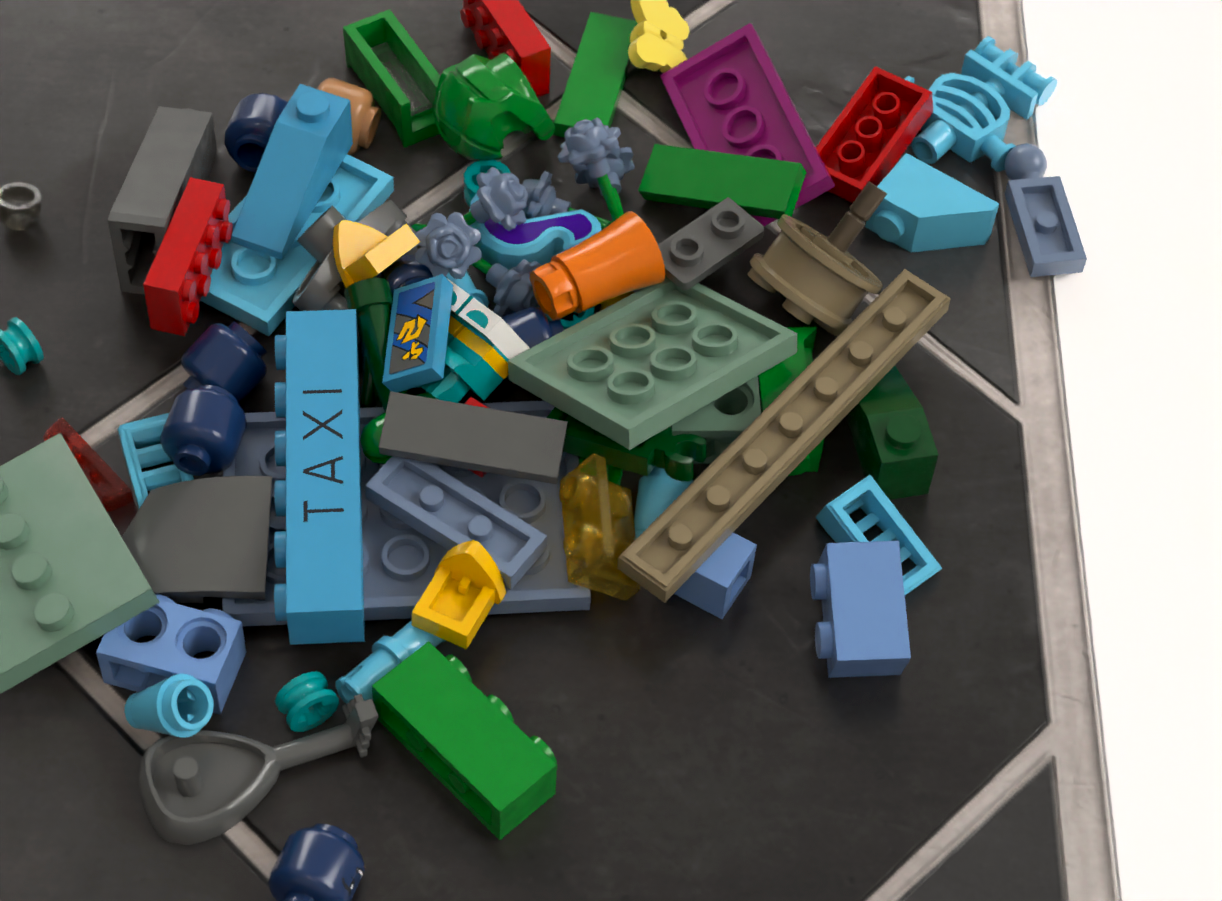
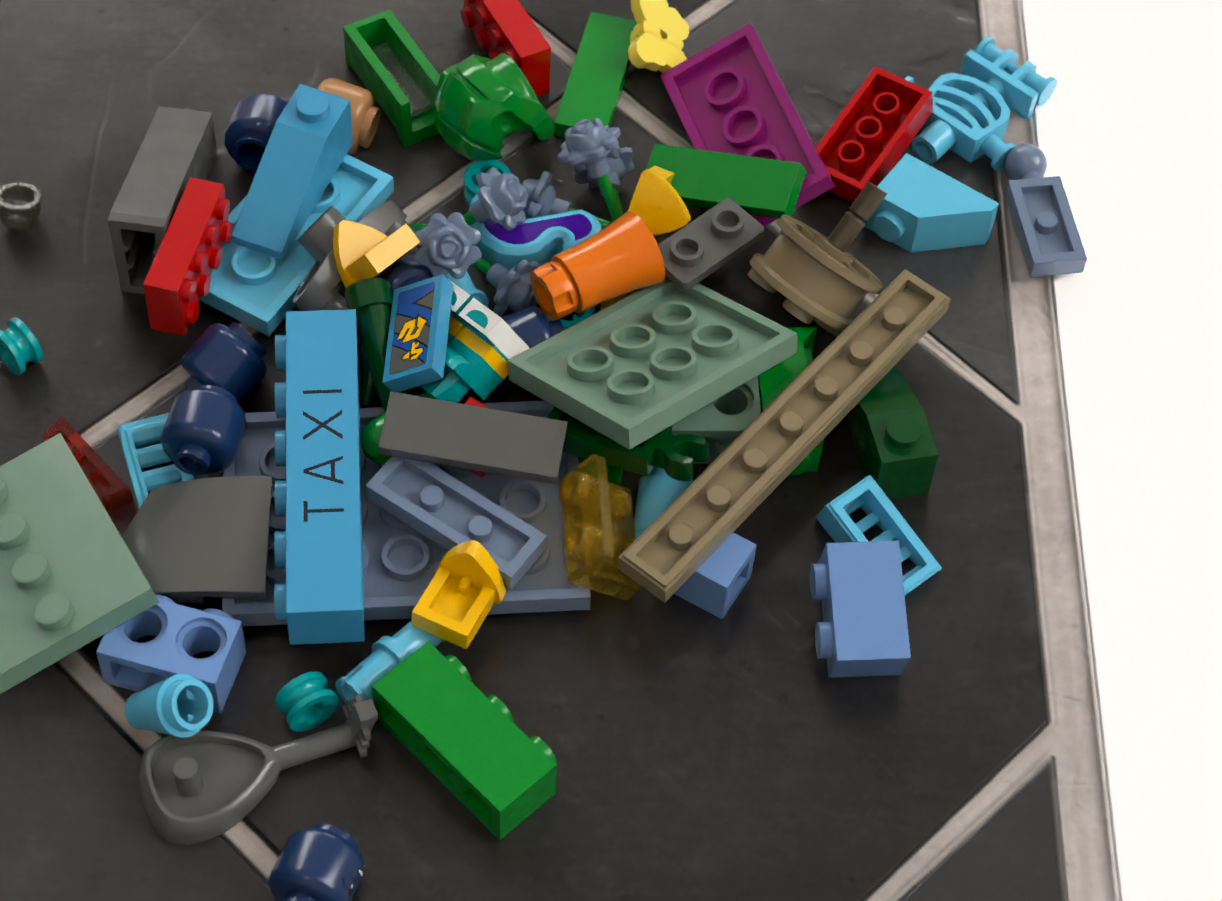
none -> yellow tile [628,166,691,235]

